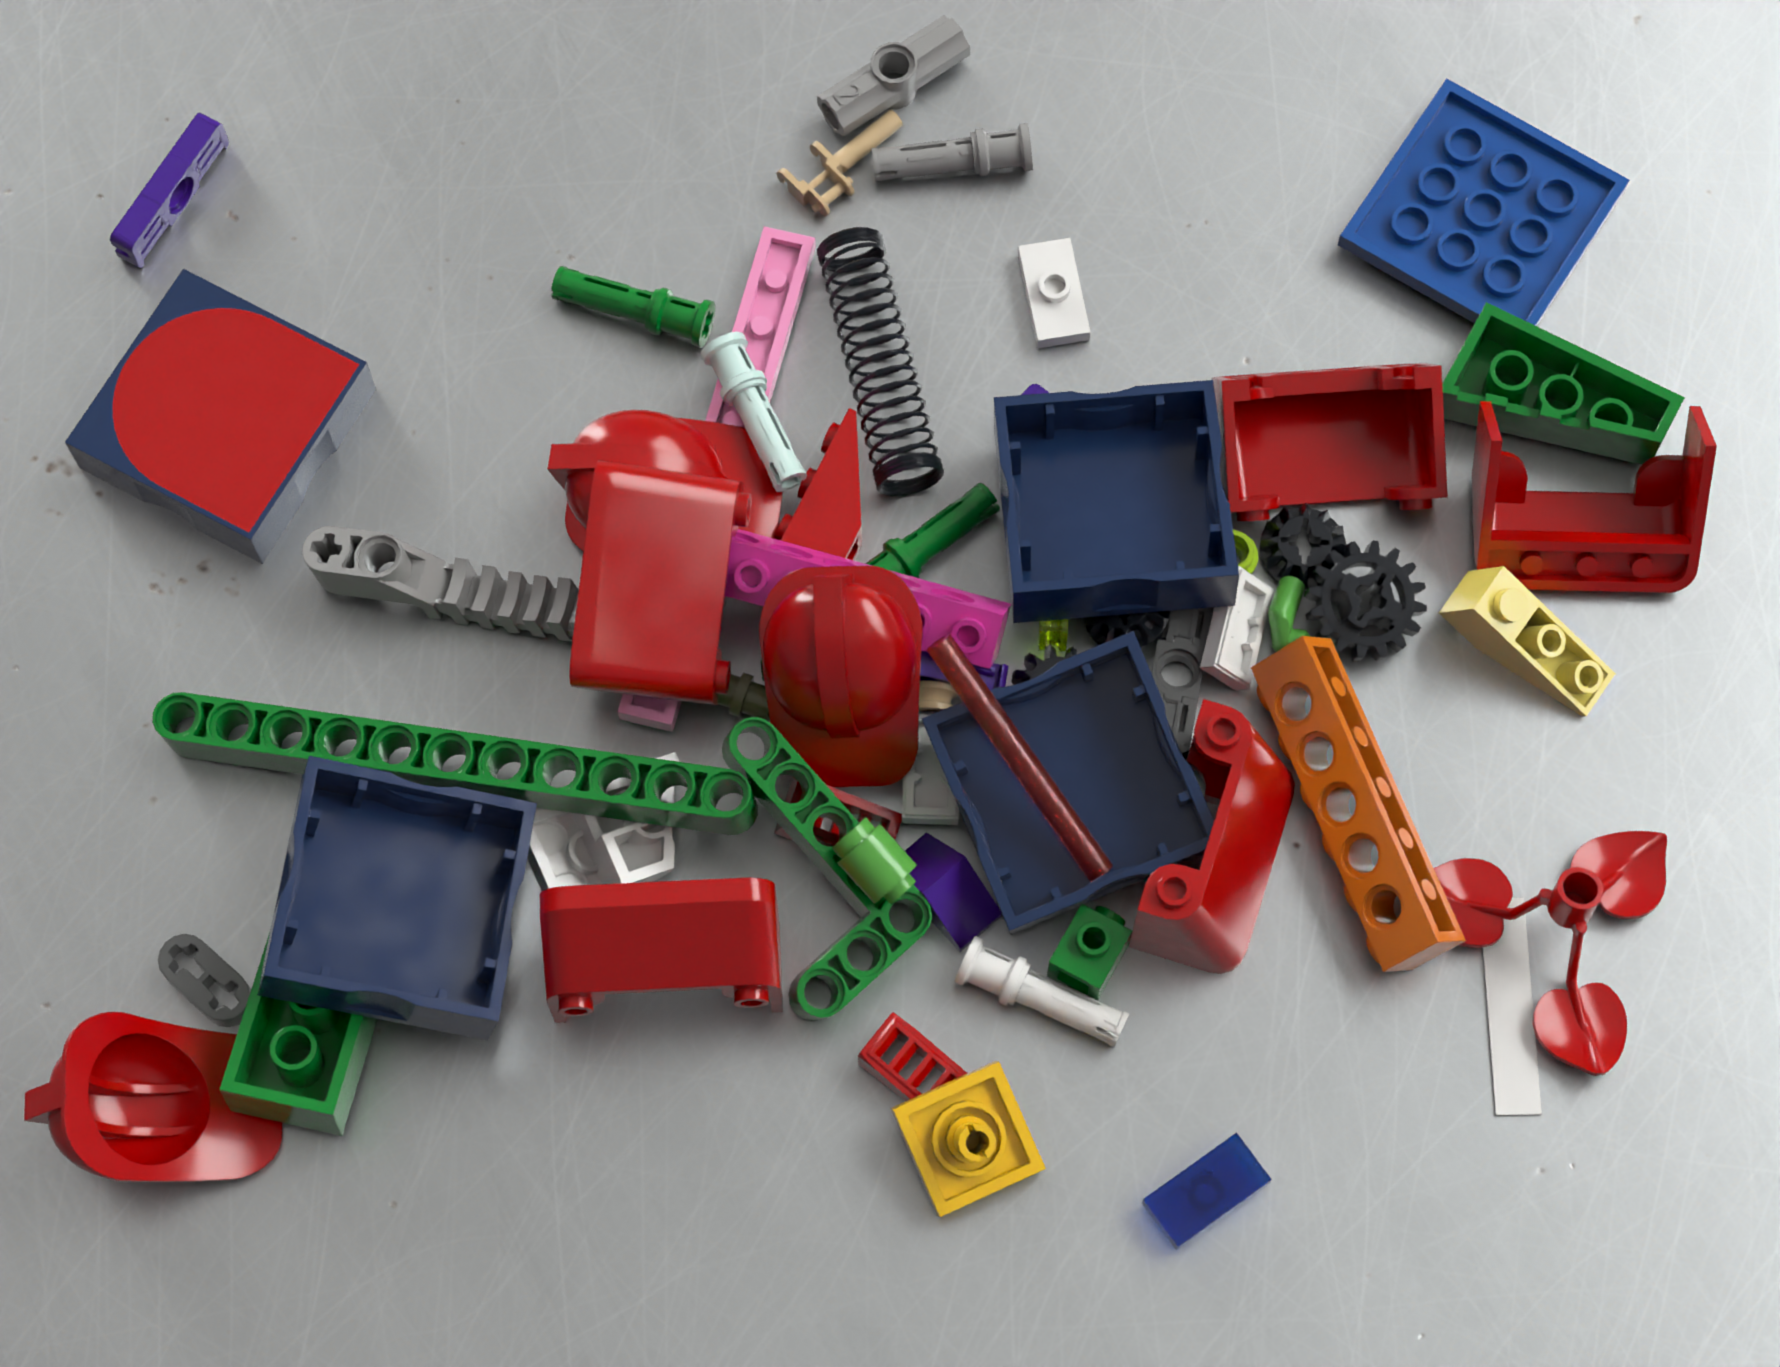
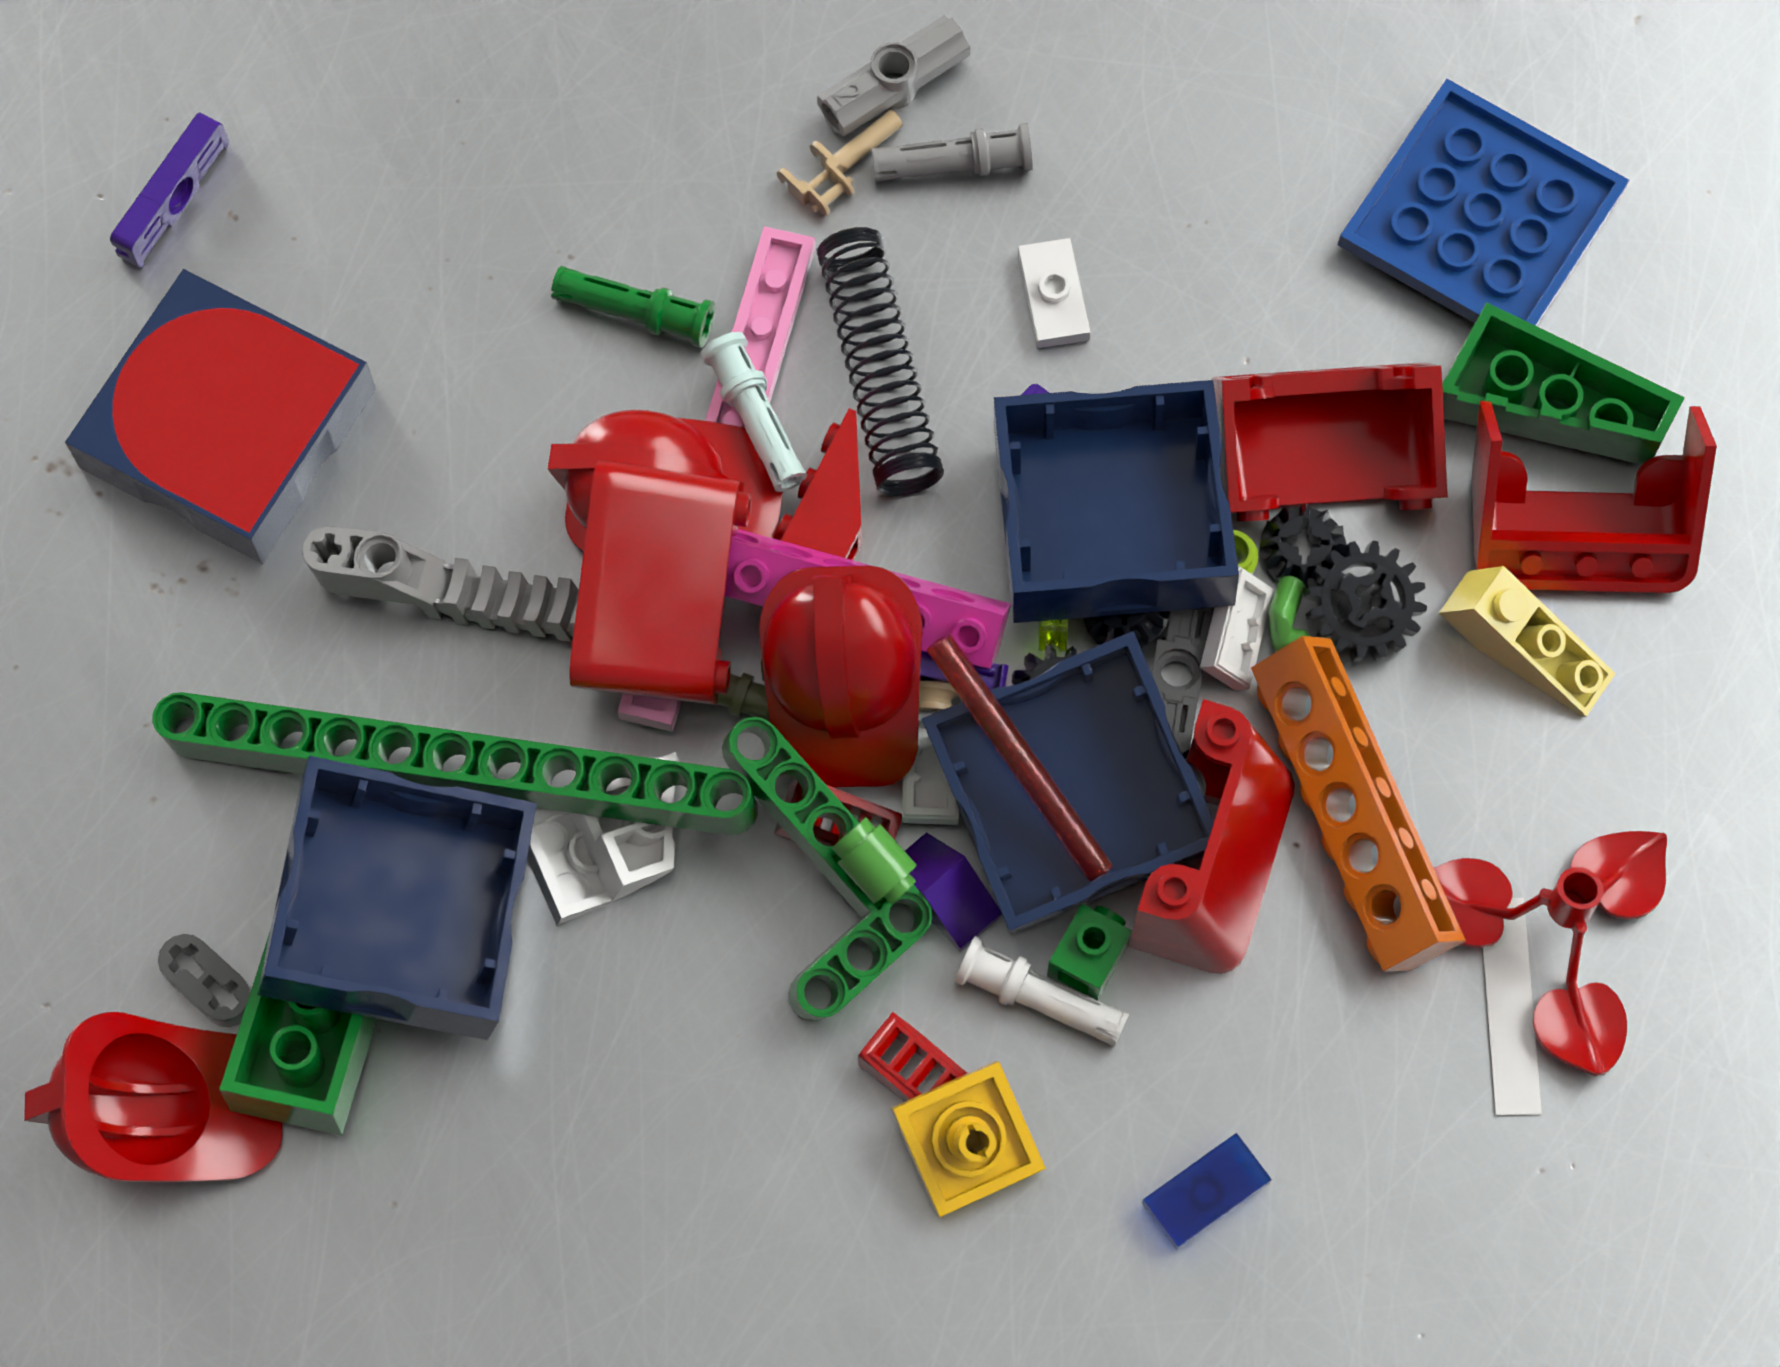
red windscreen [539,877,783,1023] -> none
green pin [865,483,1000,578] -> none

